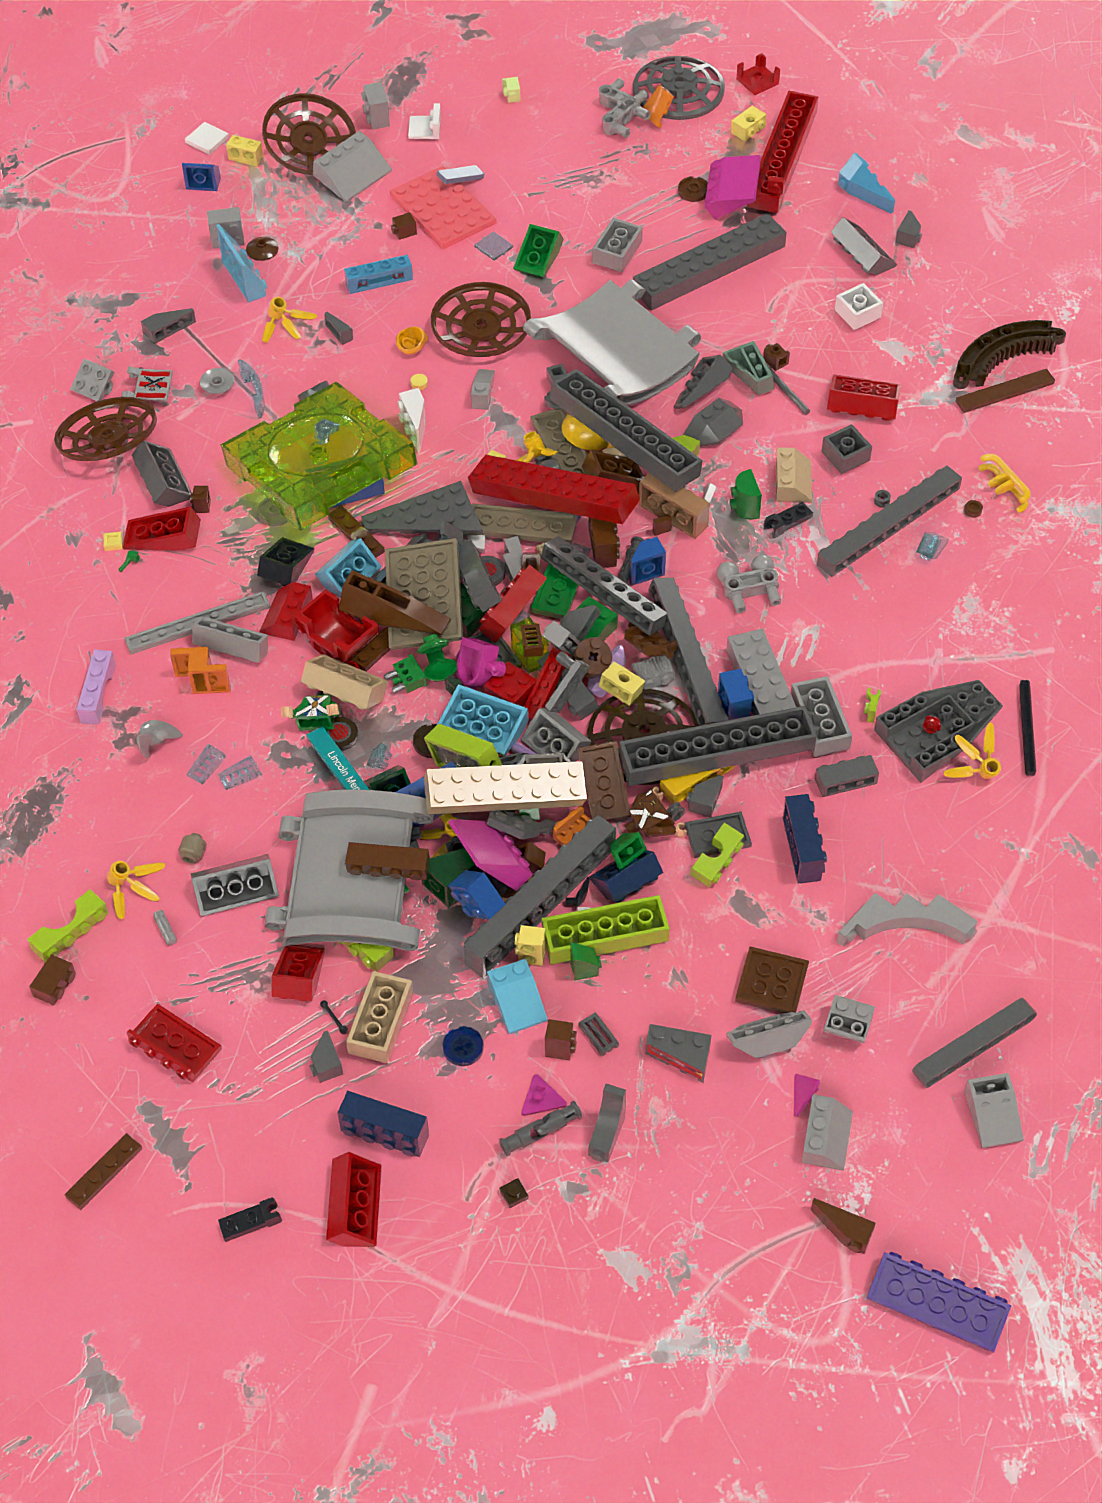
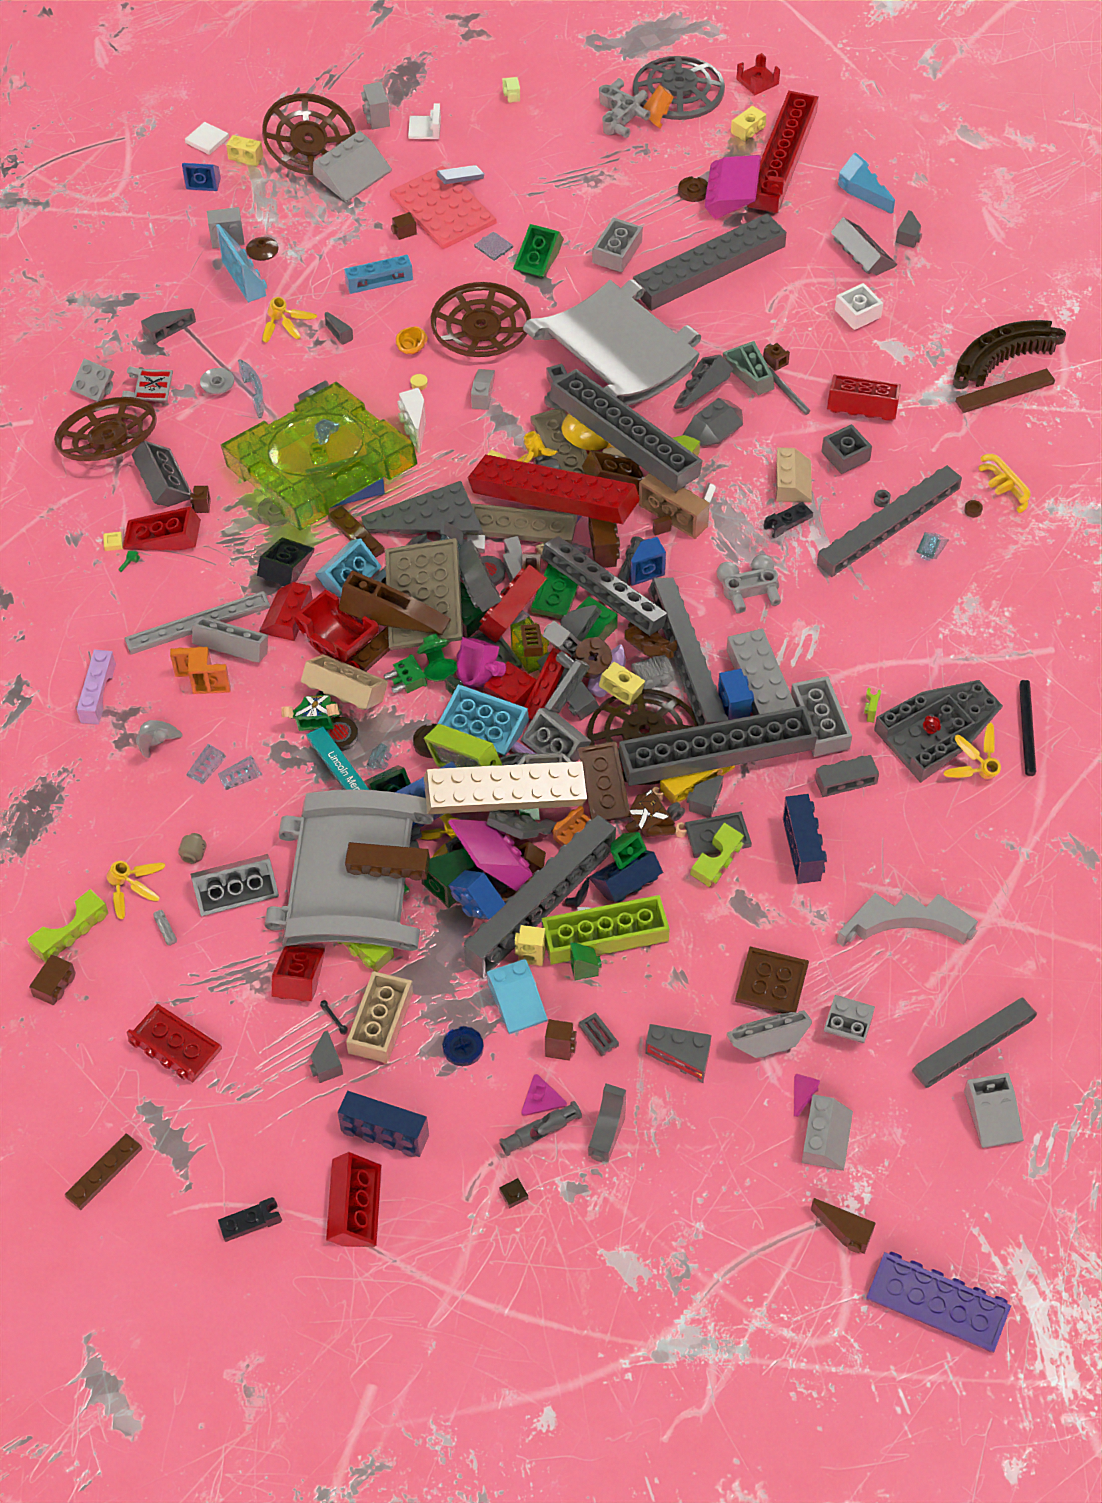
green brick [730,469,762,520] -> none

